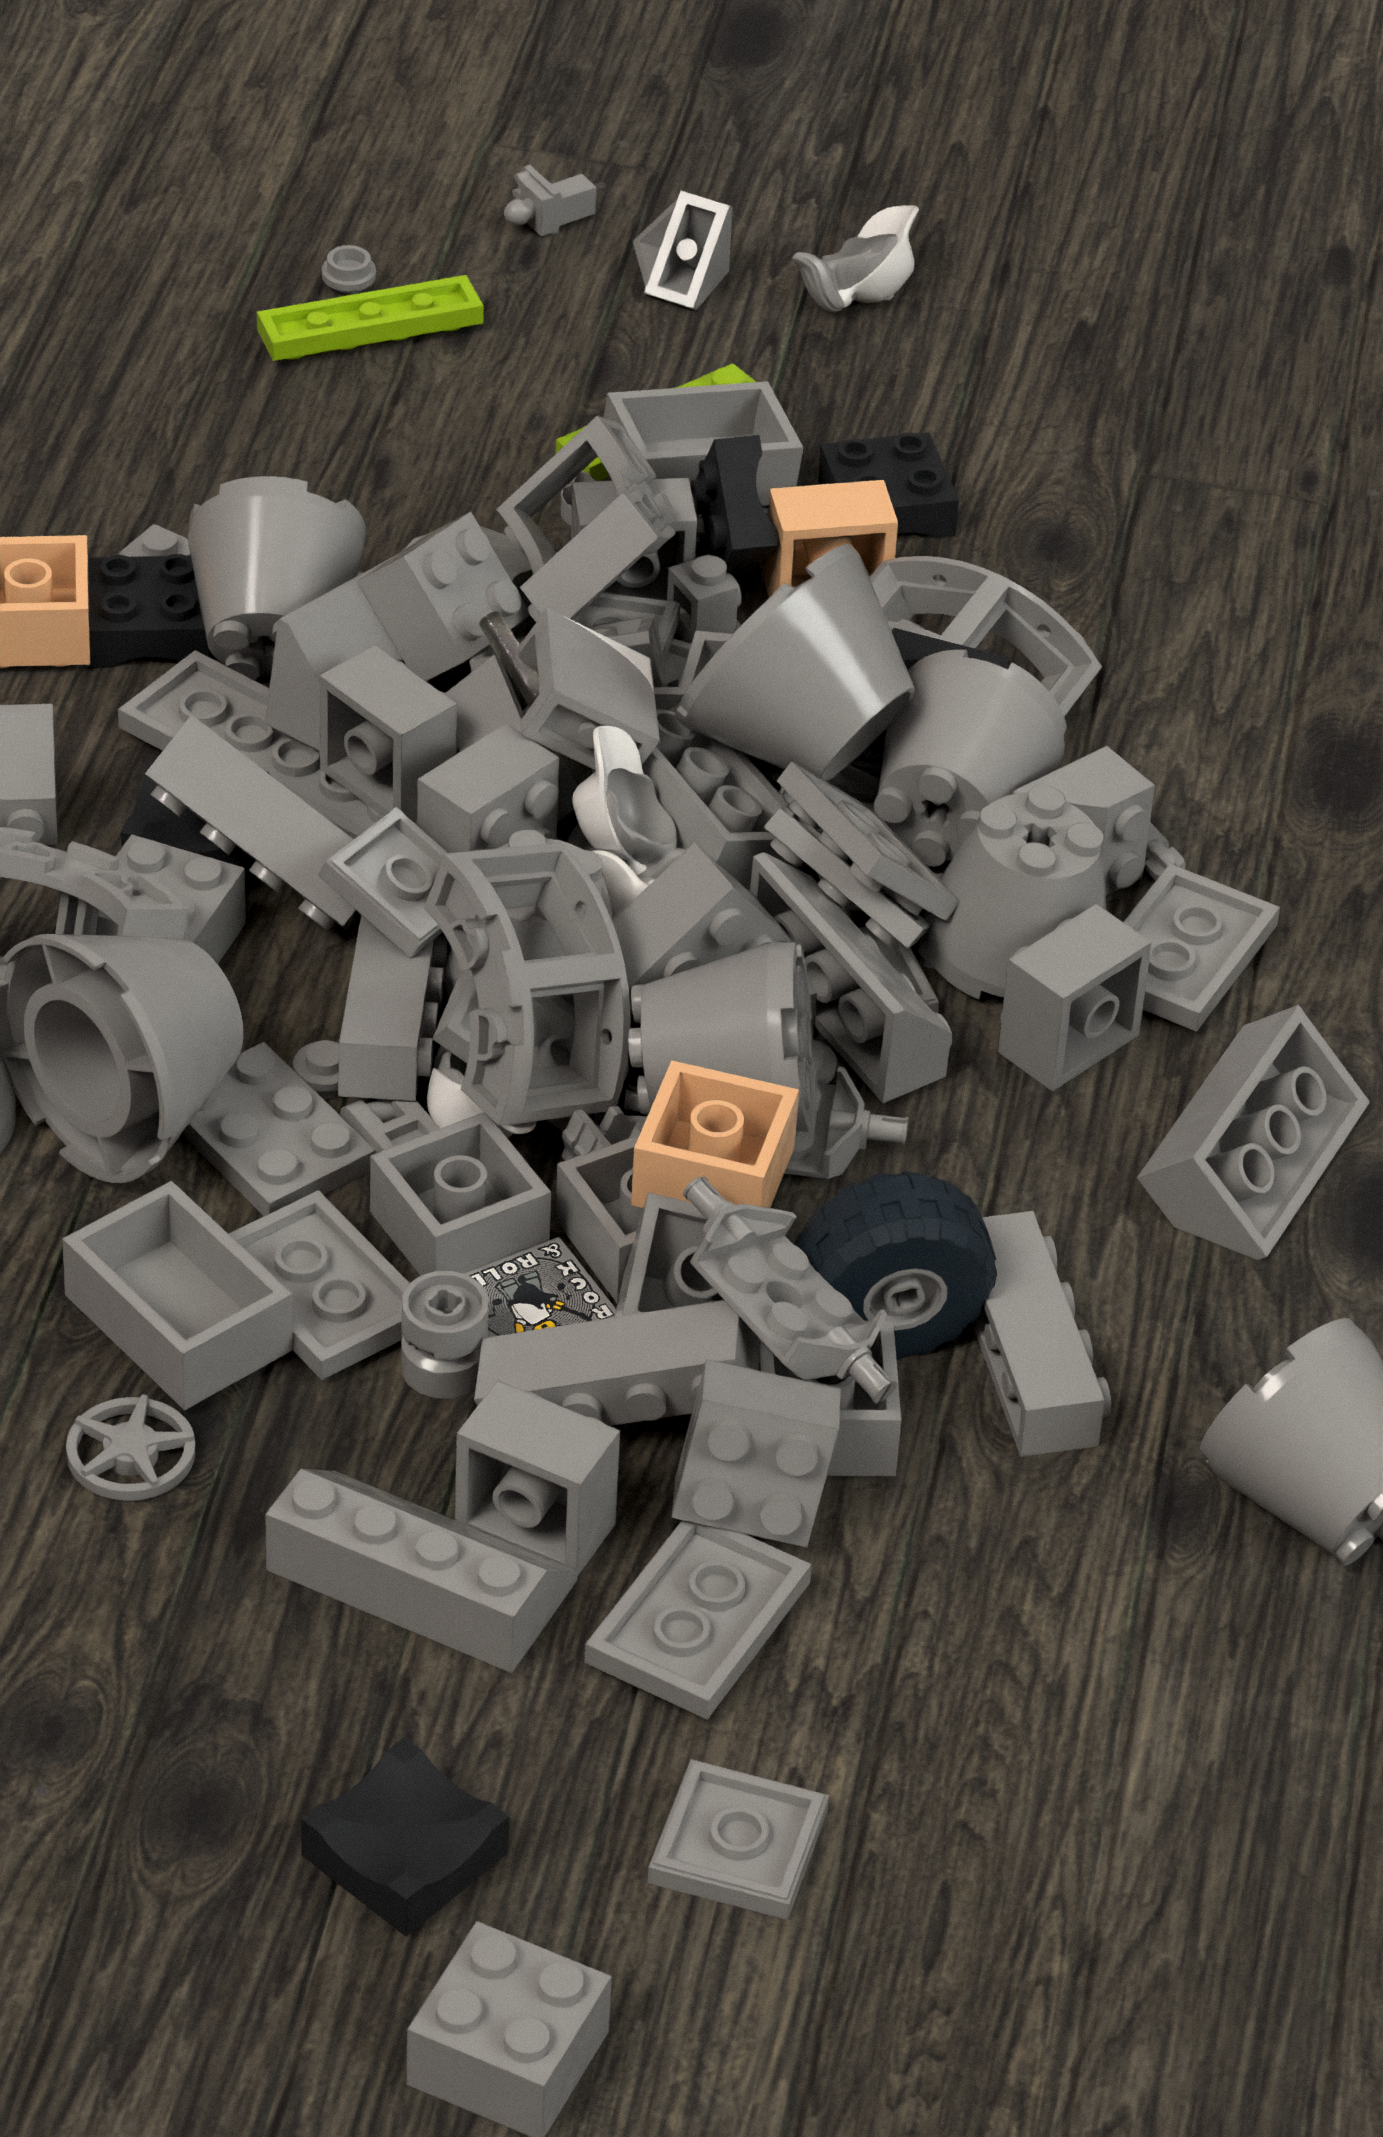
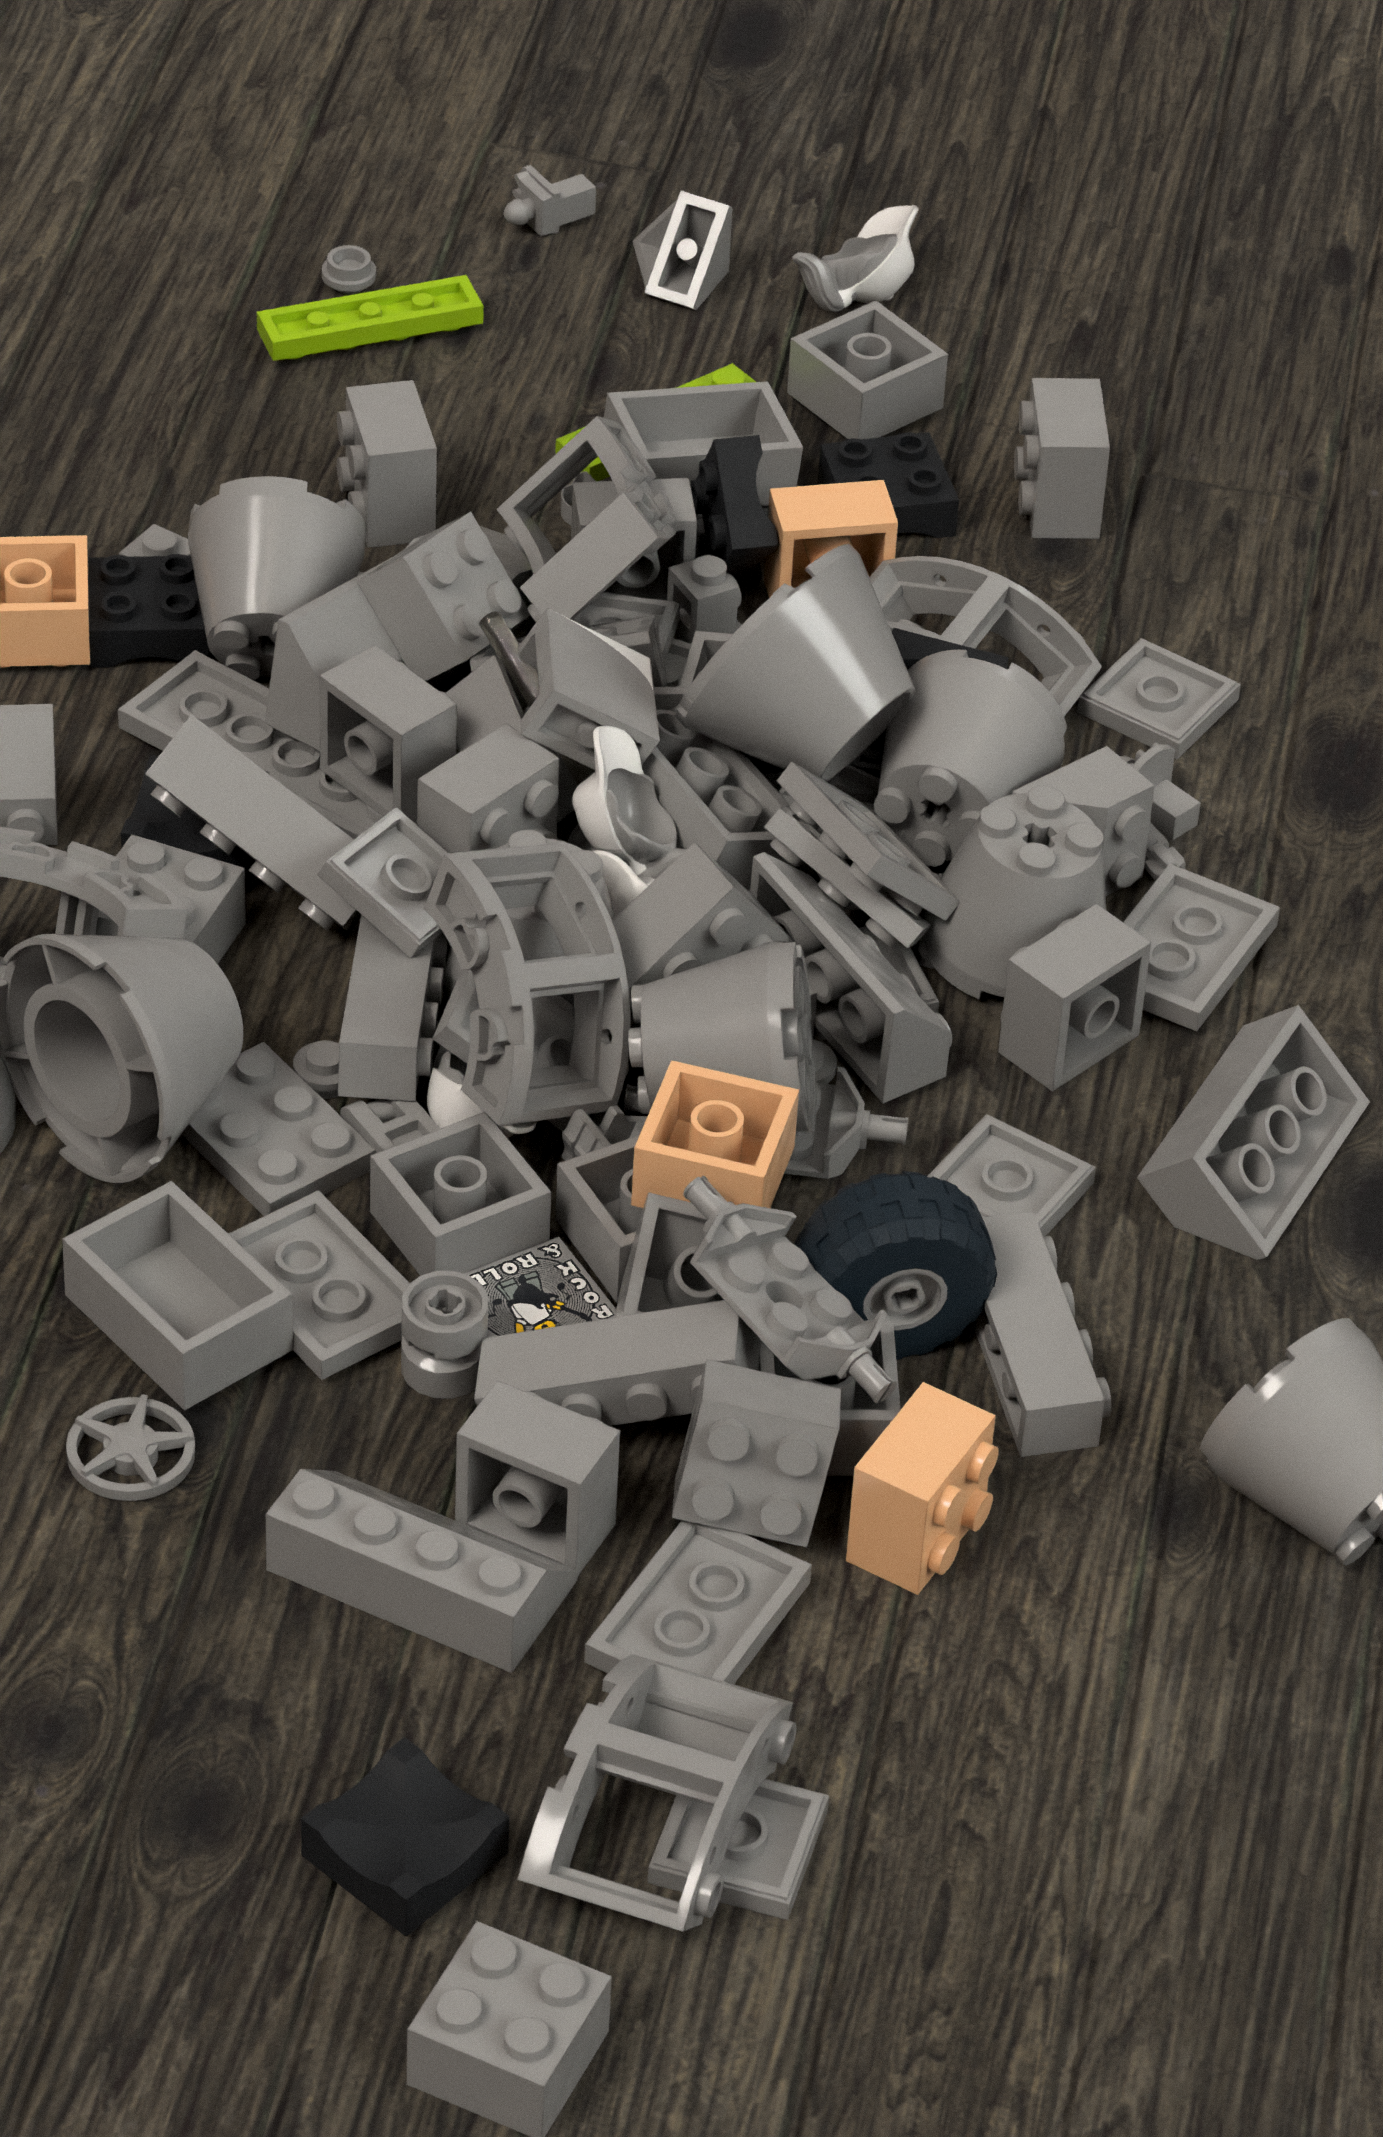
none -> light grey brick [337,380,437,548]
none -> light grey window [517,1654,797,1932]
none -> light grey brick [787,300,948,439]
none -> light nougat brick [846,1382,999,1595]
none -> light grey tile [927,1114,1096,1236]
none -> light grey brick [1014,378,1110,539]
none -> light grey tile [1077,638,1241,759]
none -> light grey piece [1120,742,1201,840]

